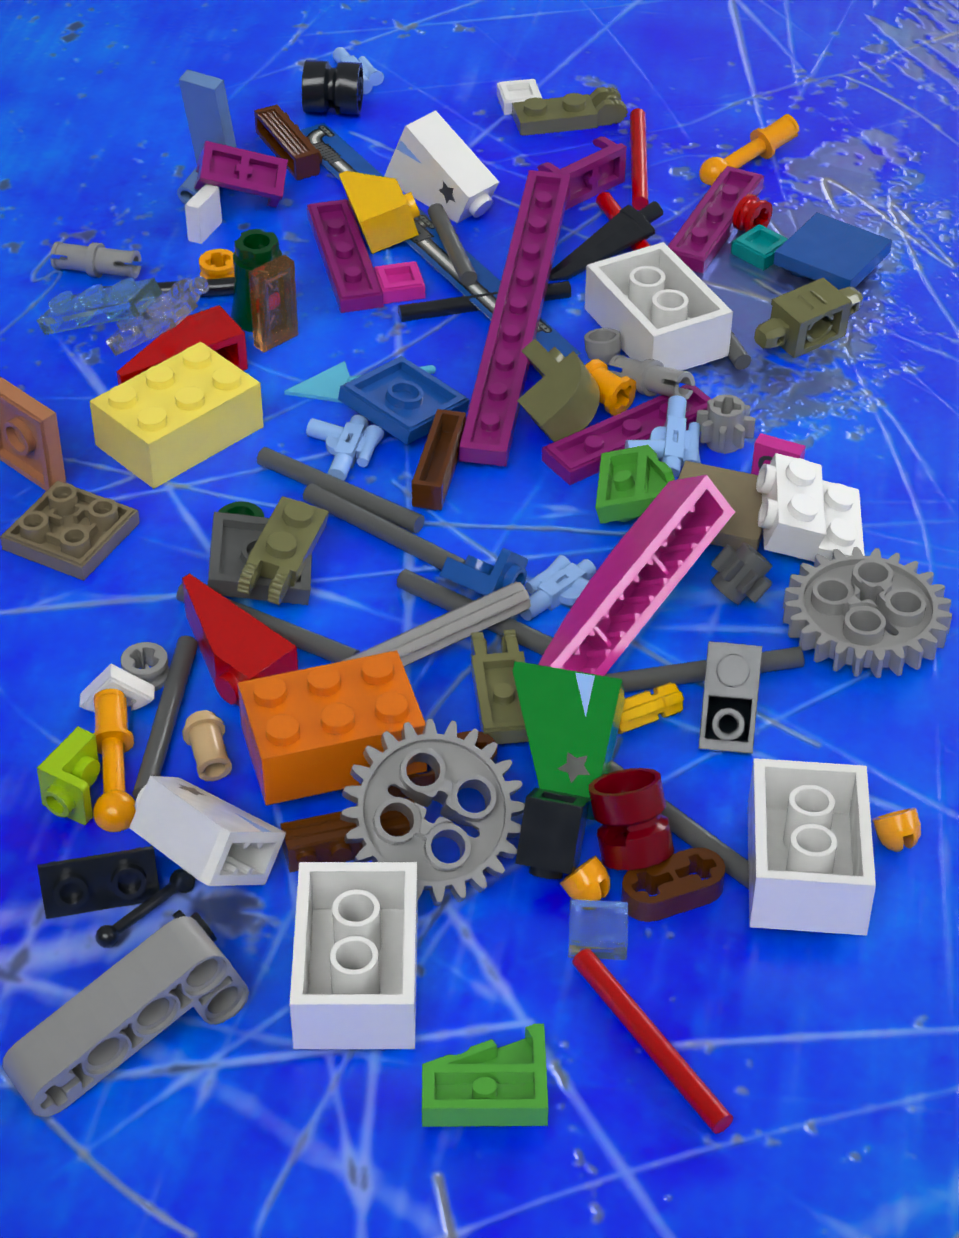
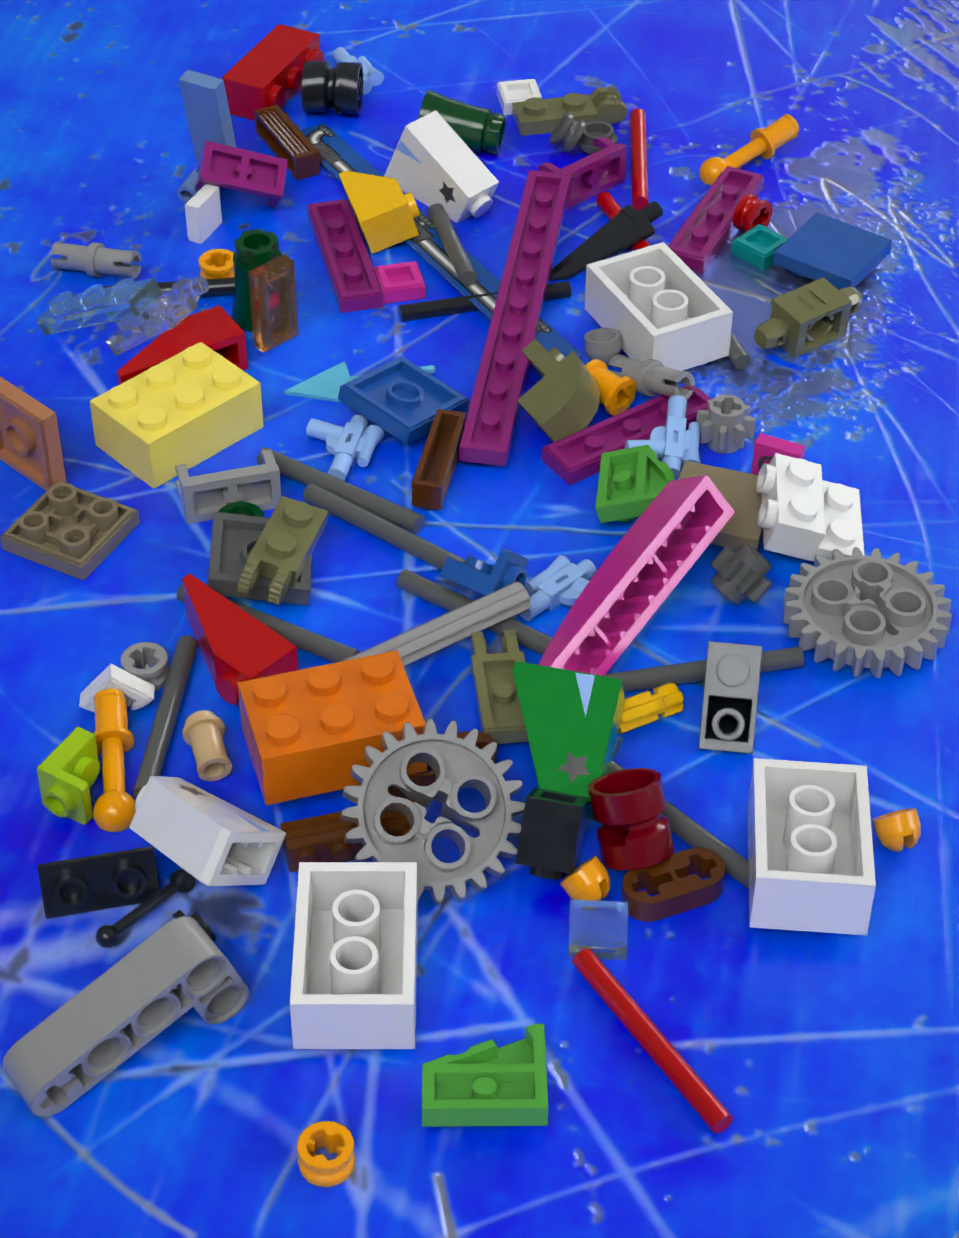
none -> light grey hinge [175,449,281,524]
none -> red brick [221,24,324,121]
none -> light orange bush [297,1121,355,1187]
none -> dark green plant [418,89,506,154]
none -> dark grey bush [549,111,586,153]
none -> dark grey plate [577,121,618,155]

